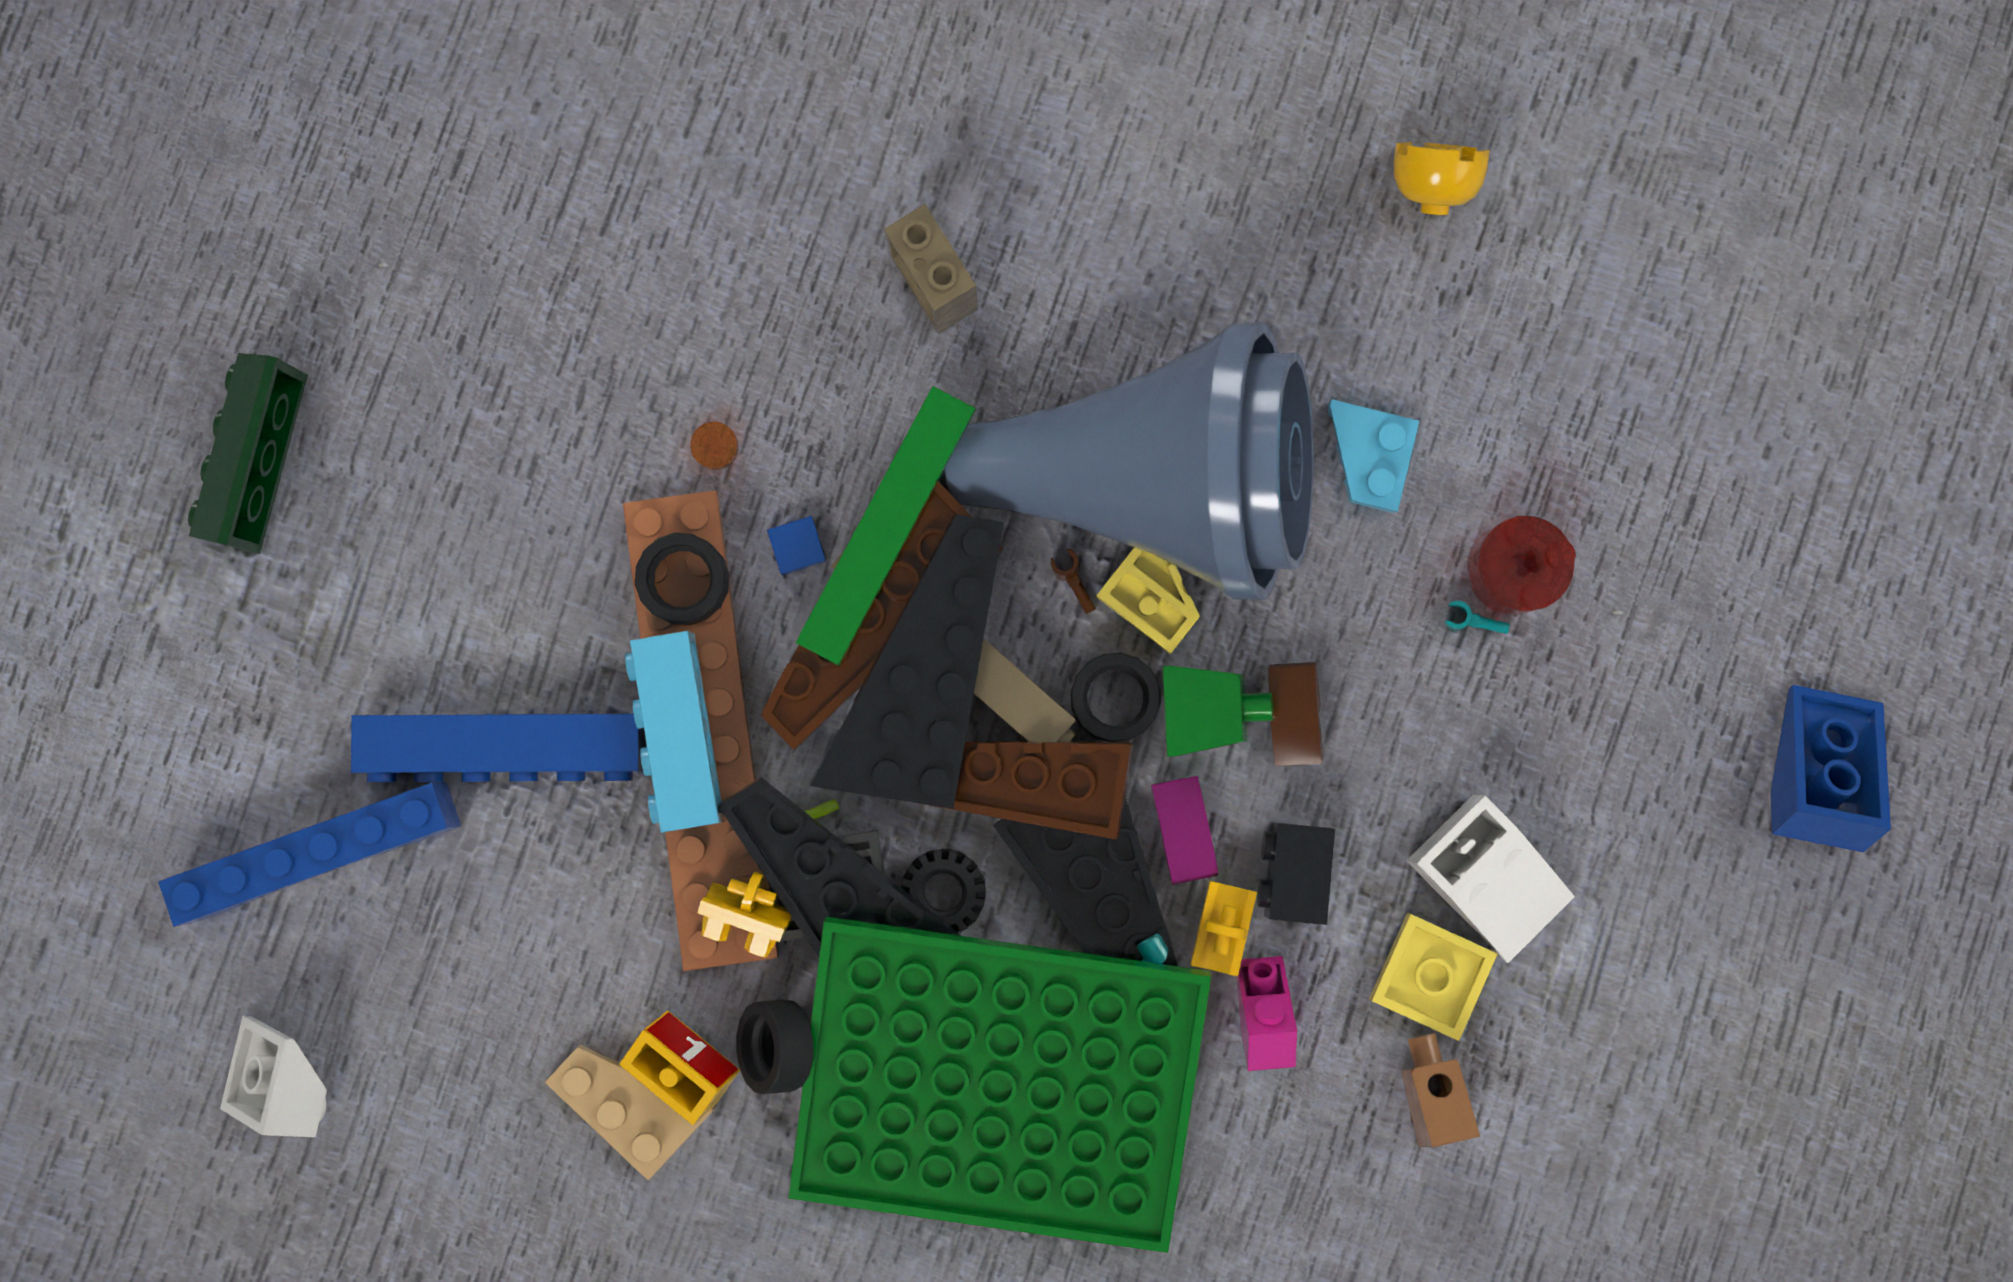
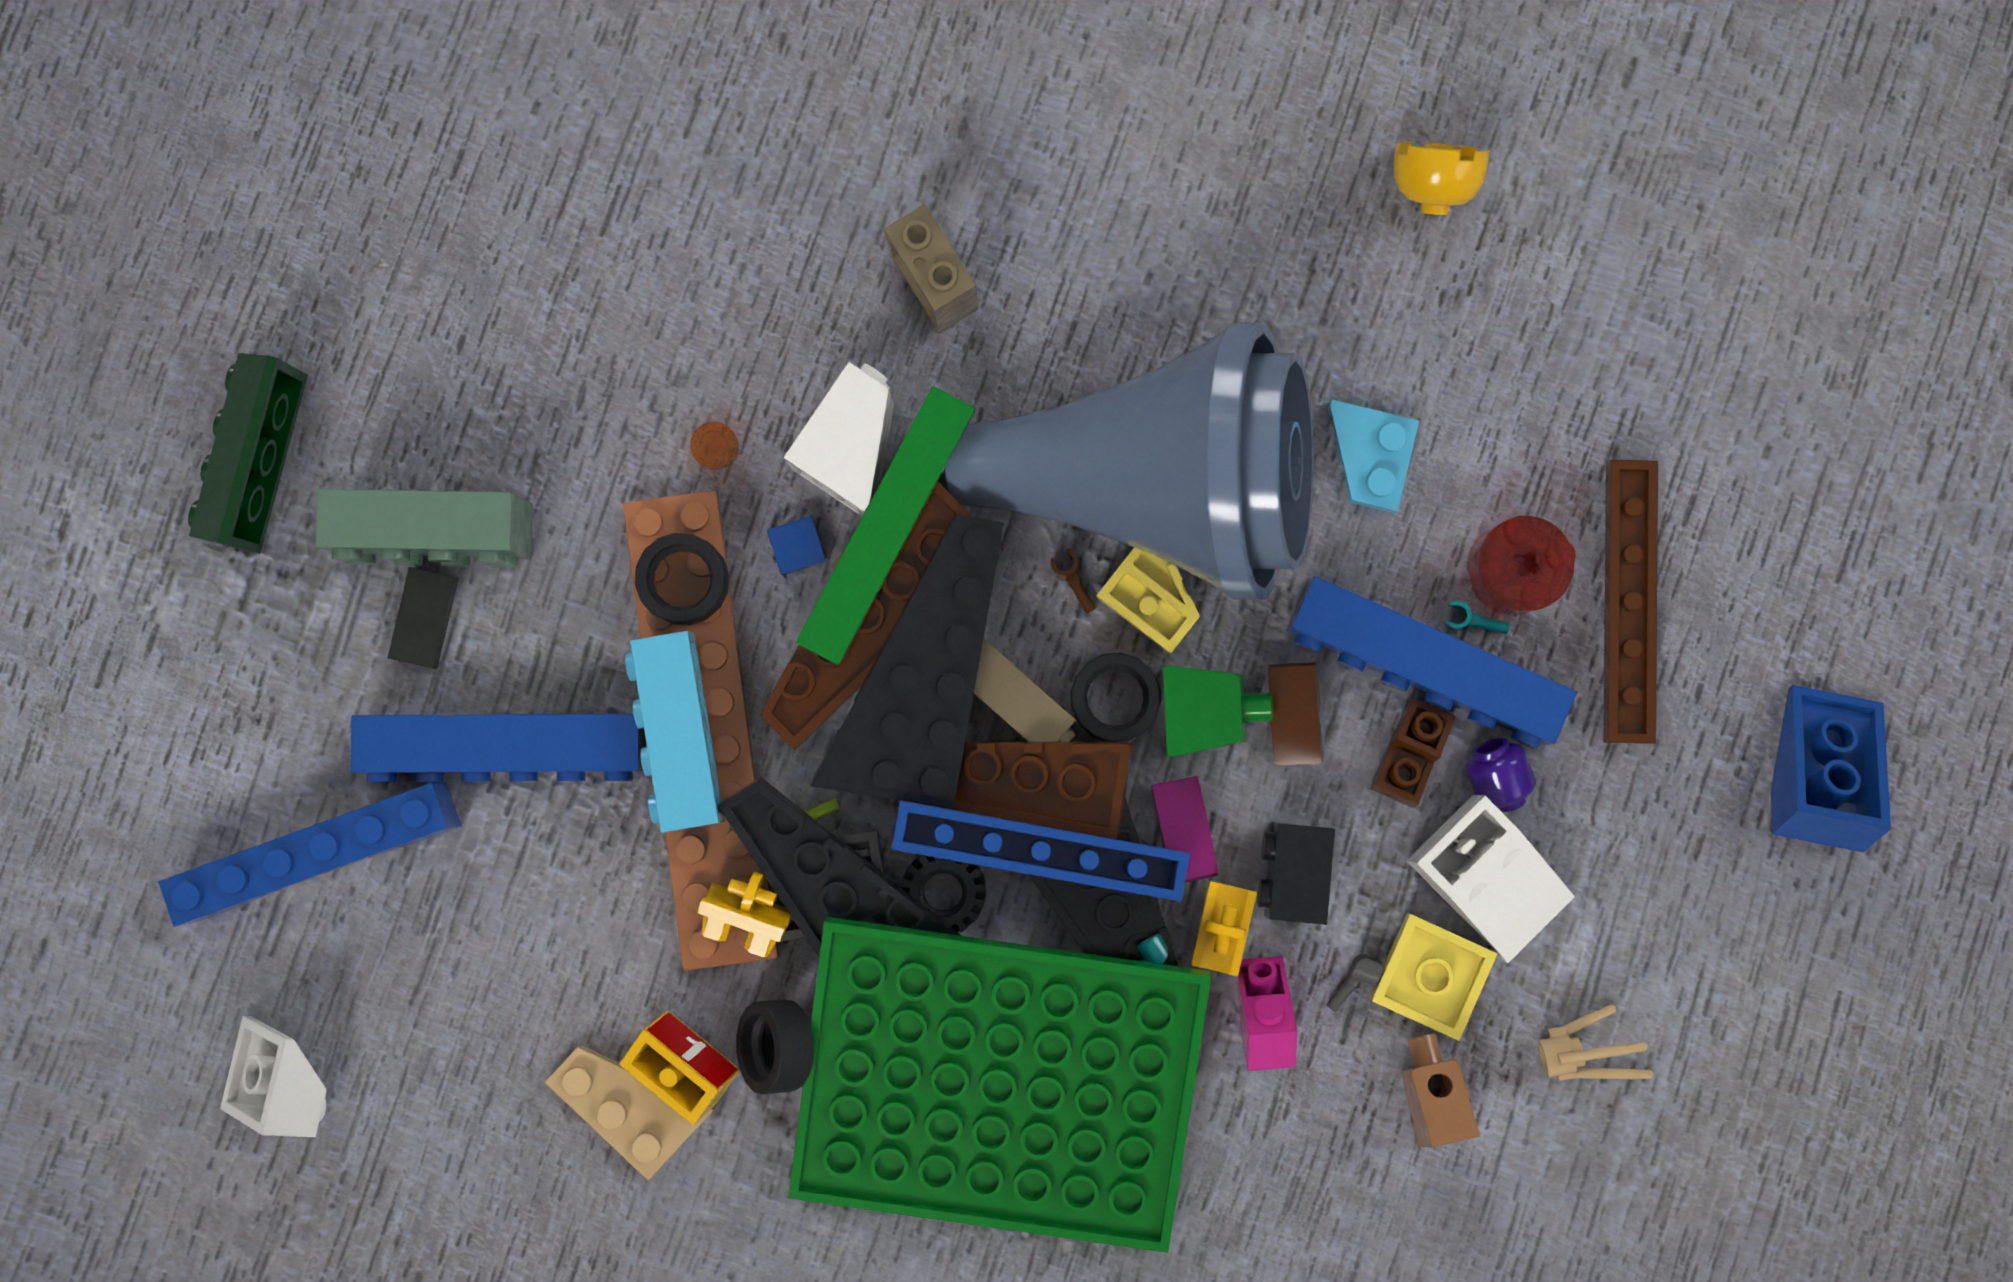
none -> sand green brick [315,489,533,568]
none -> pearl dark grey tile [387,567,459,669]
none -> white slope [783,362,894,517]
none -> blue brick [892,801,1190,902]
none -> blue brick [1286,576,1577,749]
none -> dark grey hand [1326,954,1384,1012]
none -> reddish brown slope [1370,697,1456,808]
none -> dark purple head [1465,738,1536,812]
none -> tan plant [1538,1004,1654,1081]
none -> reddish brown plate [1603,460,1658,744]

